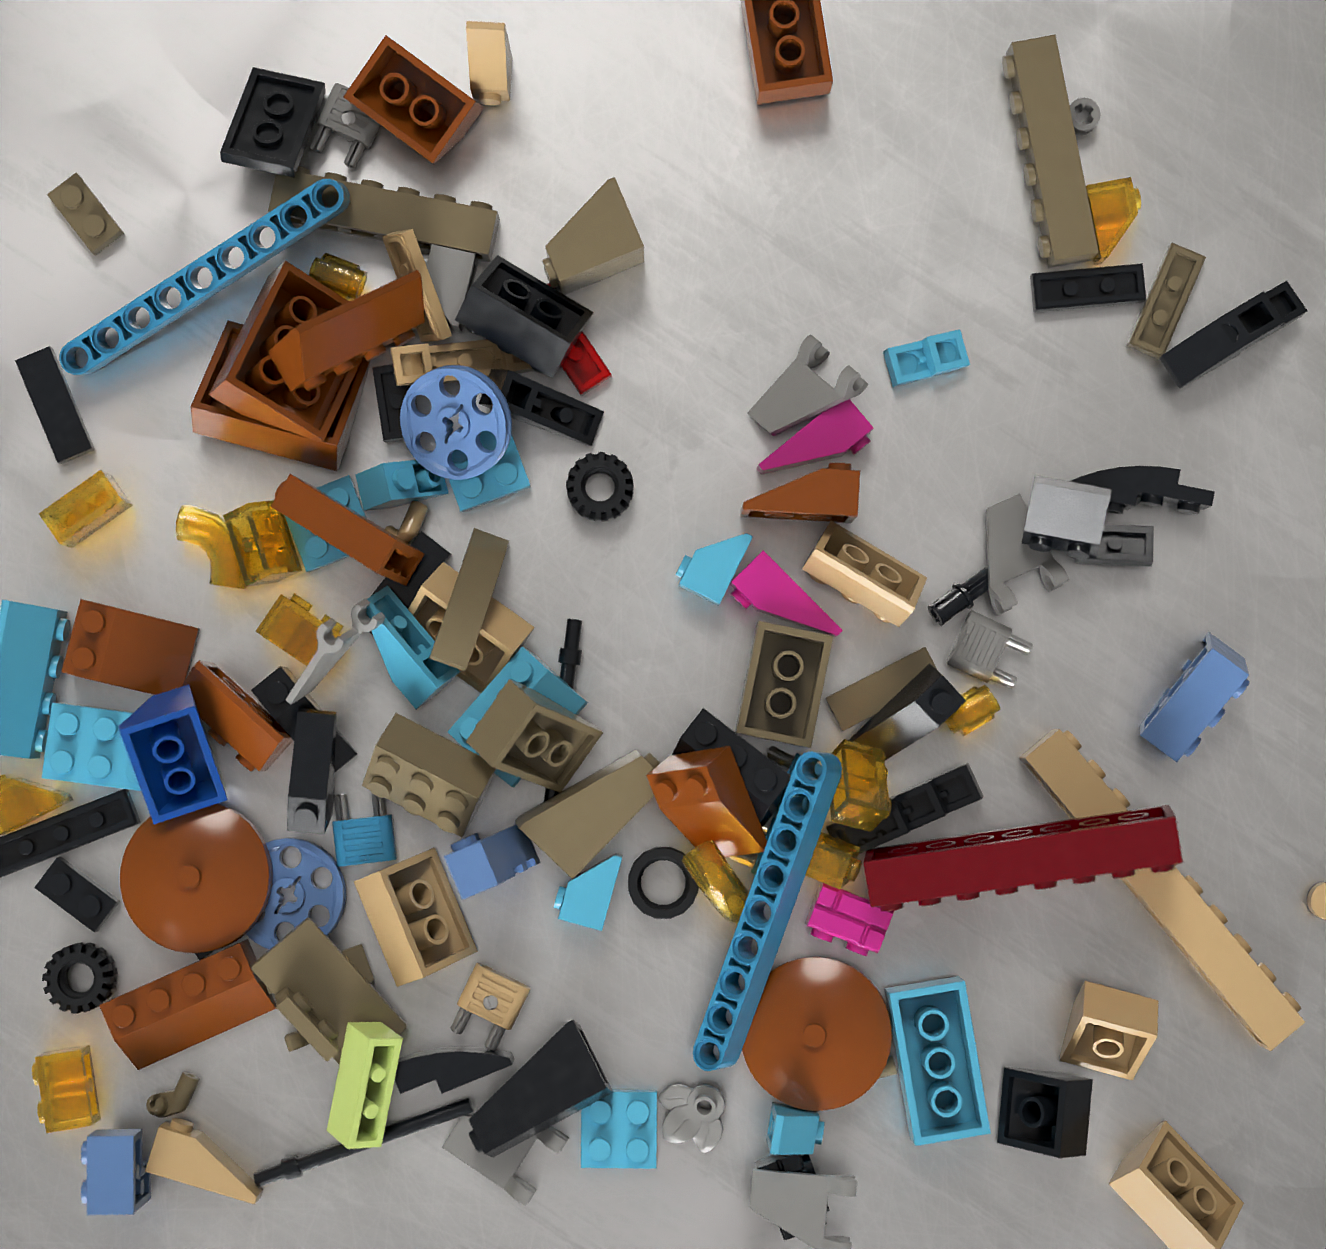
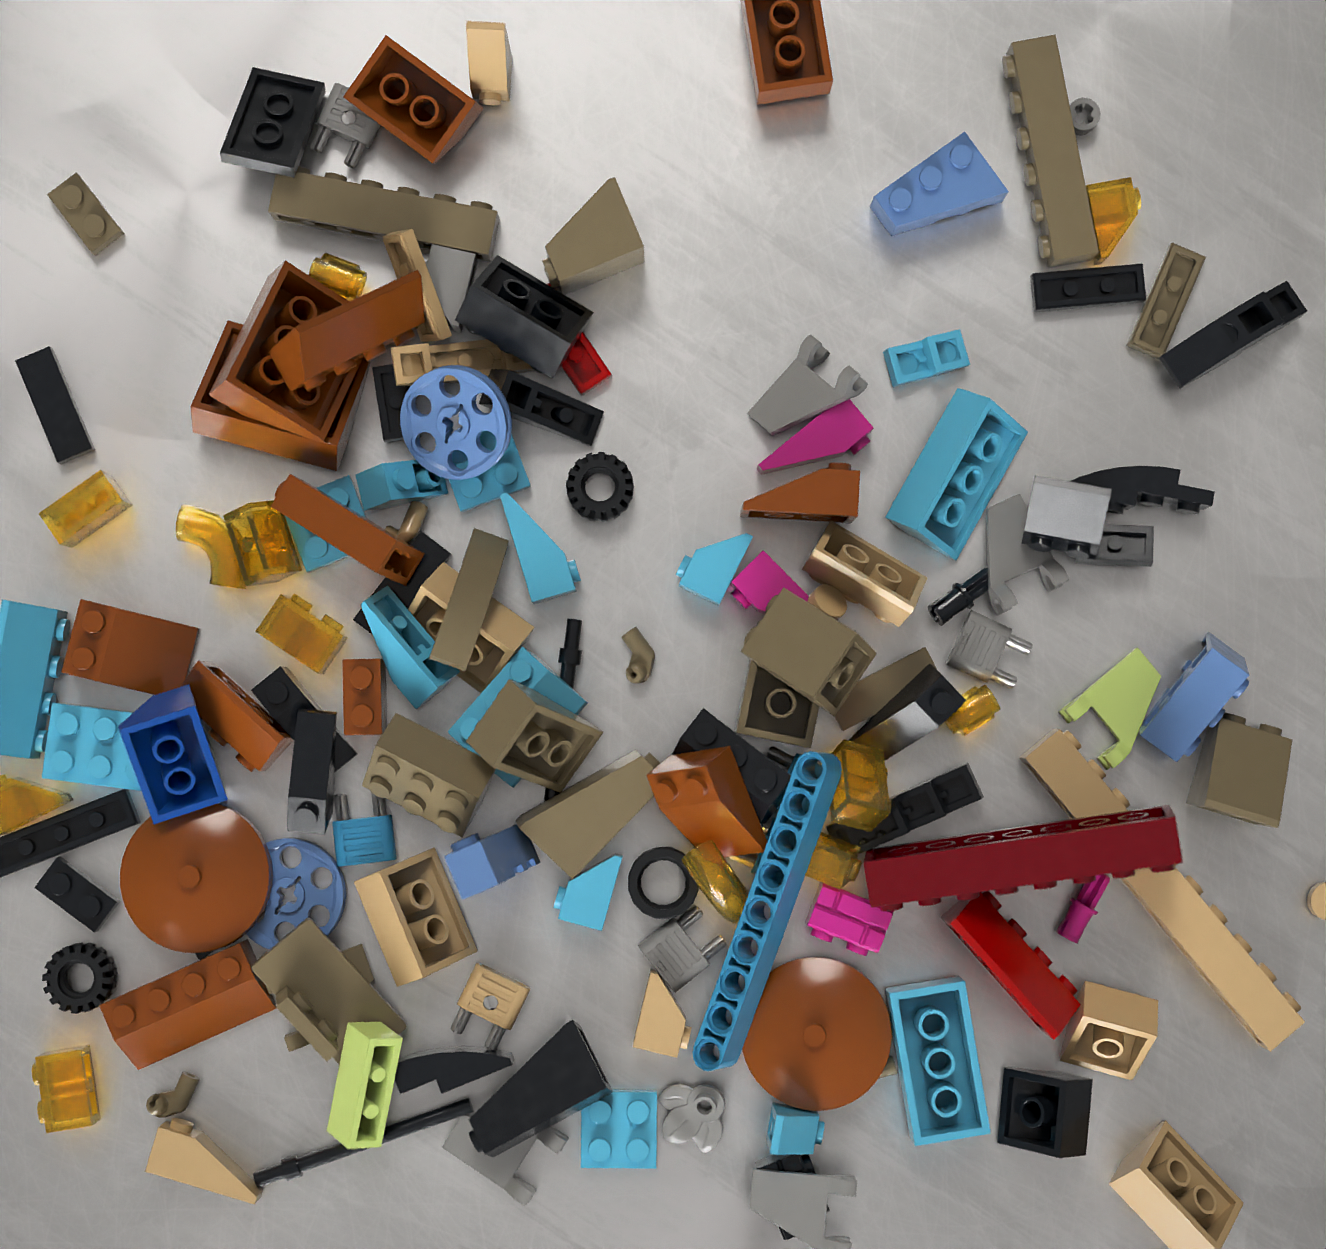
dark azure beam [59,179,350,375] -> none
medium blue brick [81,1129,151,1215] -> none
light grey flag [285,599,385,705] -> none
none -> dark orange brick [342,658,387,735]
none -> medium azure slope [500,492,581,604]
none -> dark tan arm [621,627,655,684]
none -> tan slope [633,969,691,1058]
none -> light grey piece [638,906,727,993]
none -> dark tan slope [741,587,877,717]
none -> tan tile [808,584,847,620]
none -> medium blue wedge [870,132,1009,236]
none -> medium azure slope [885,388,1028,560]
none -> red slope [940,891,1081,1040]
none -> dark pink axle [1056,874,1110,944]
none -> yellowish green flag [1059,647,1161,770]
none -> dark tan slope [1186,713,1293,828]

